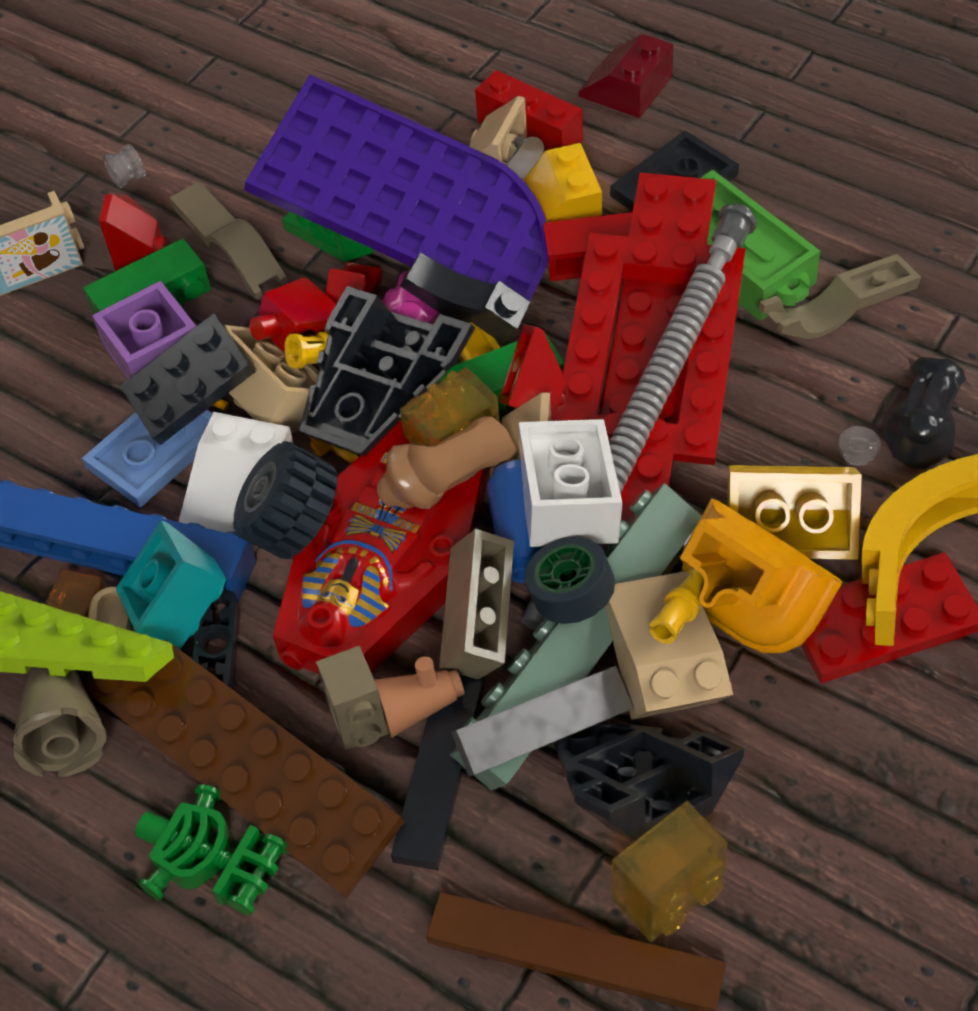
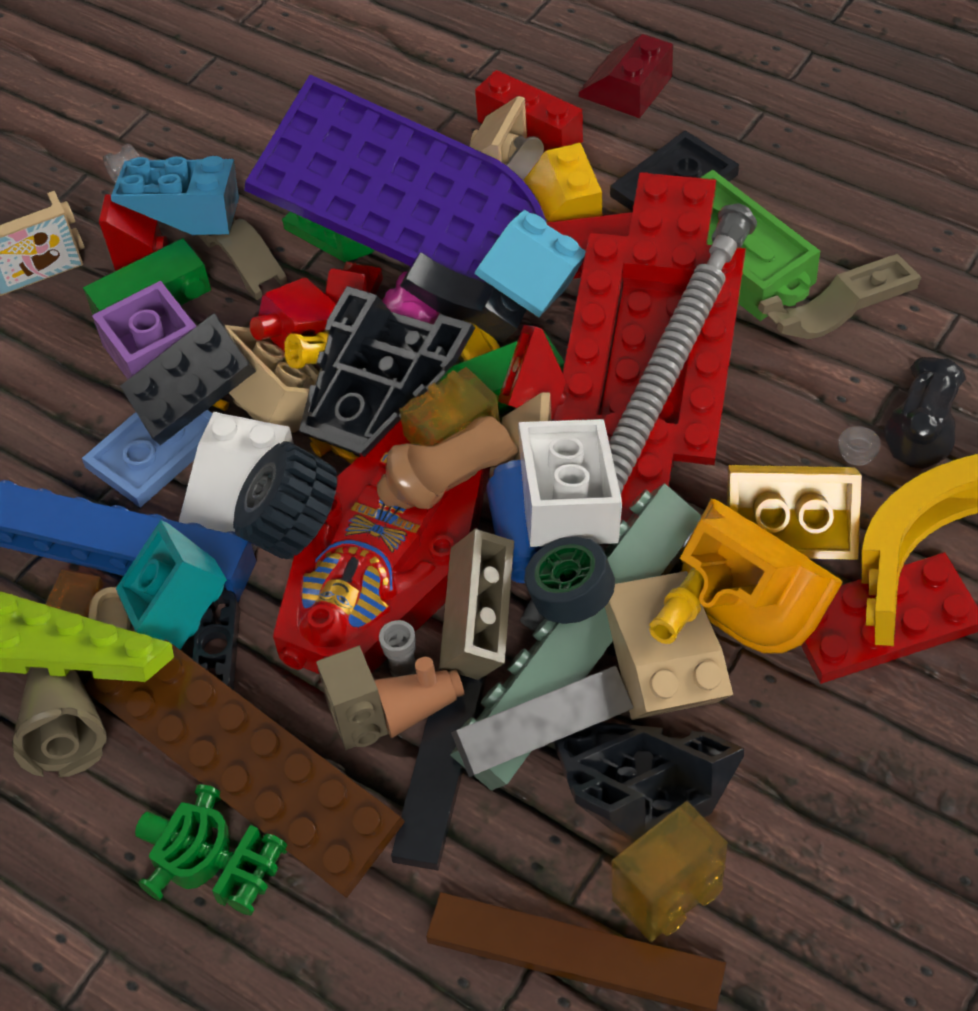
none -> dark azure slope [111,156,239,235]
none -> light grey pin [379,620,416,677]
none -> medium azure slope [474,209,586,317]

